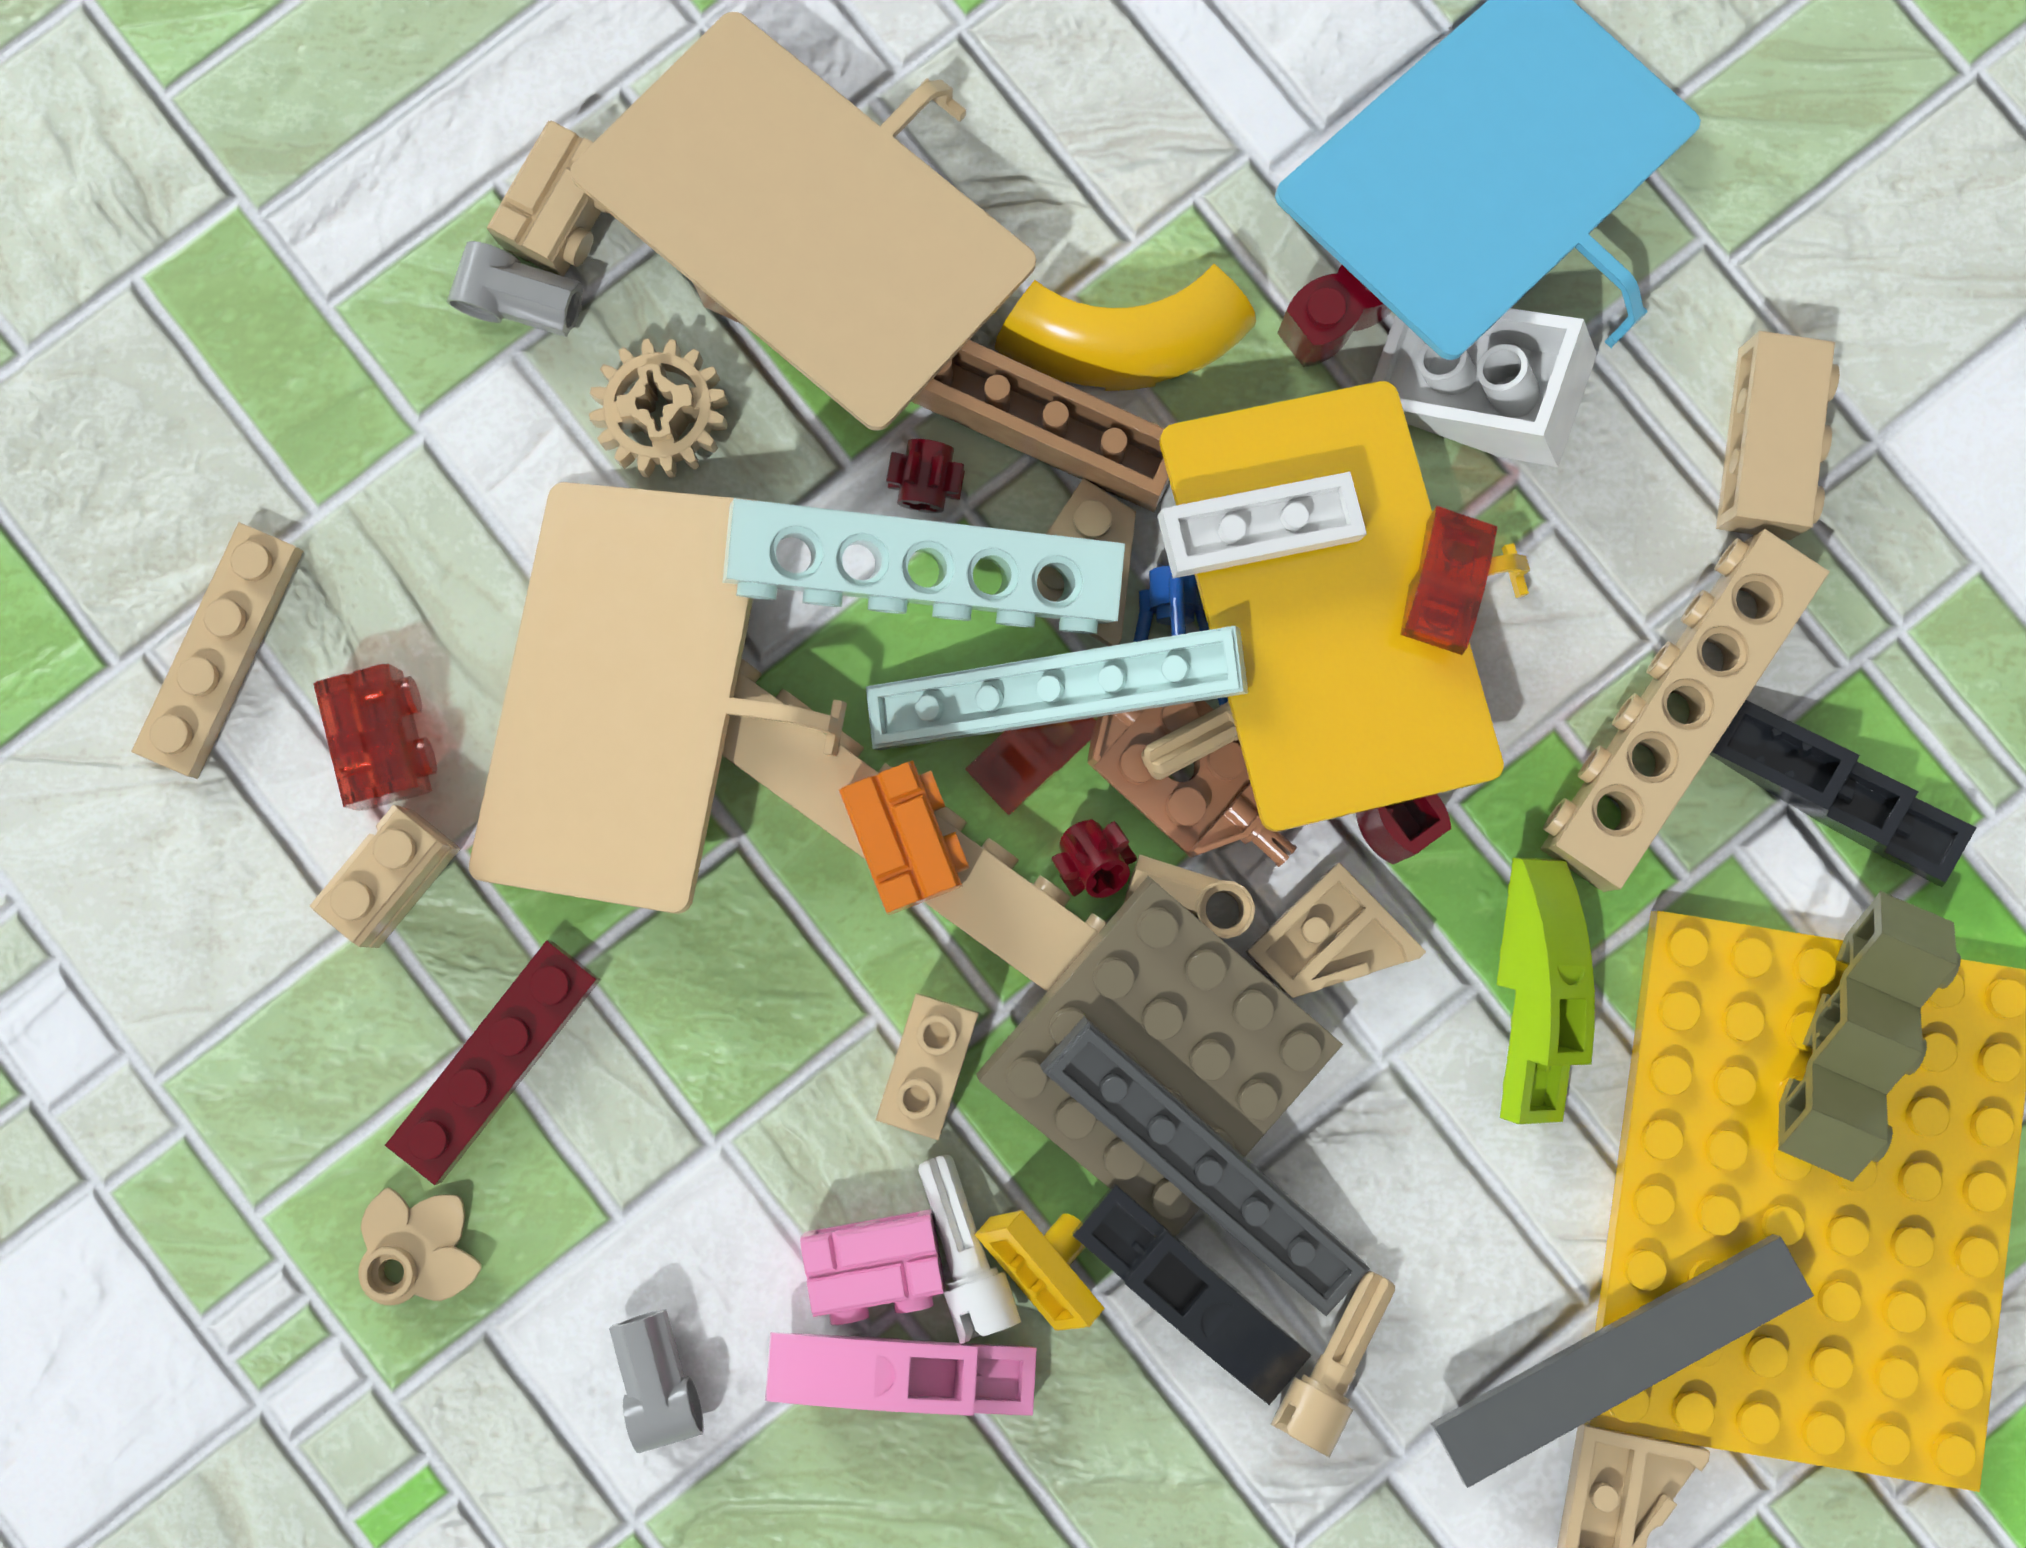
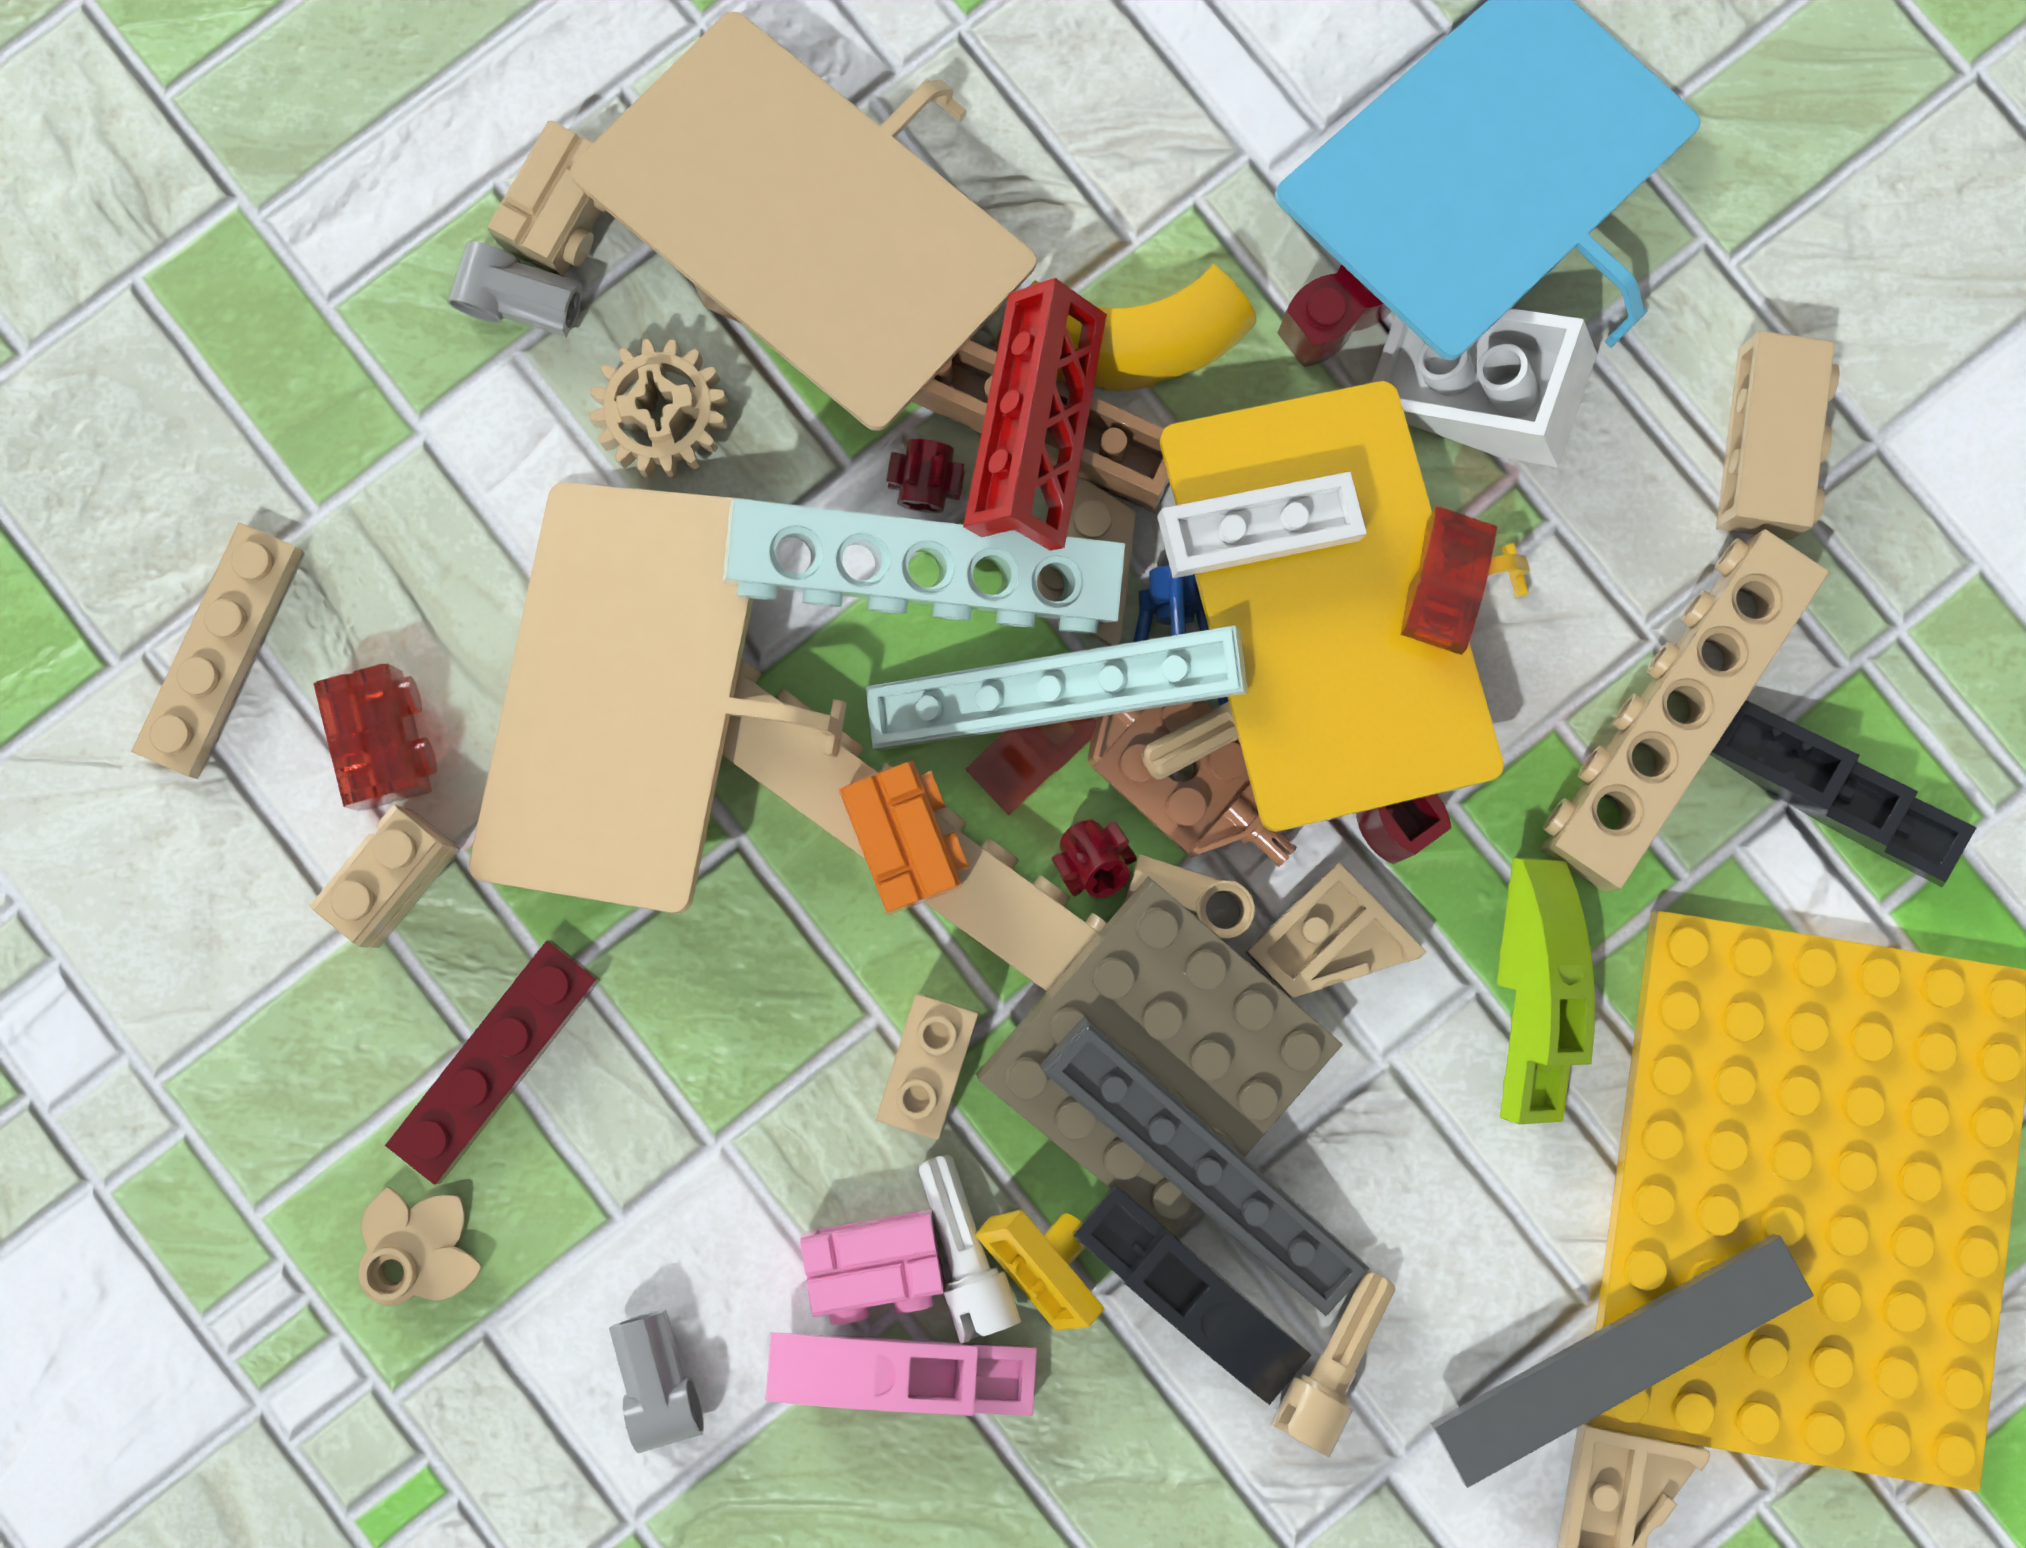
olive brick [1778,891,1961,1182] -> none
none -> red fence [963,278,1107,551]

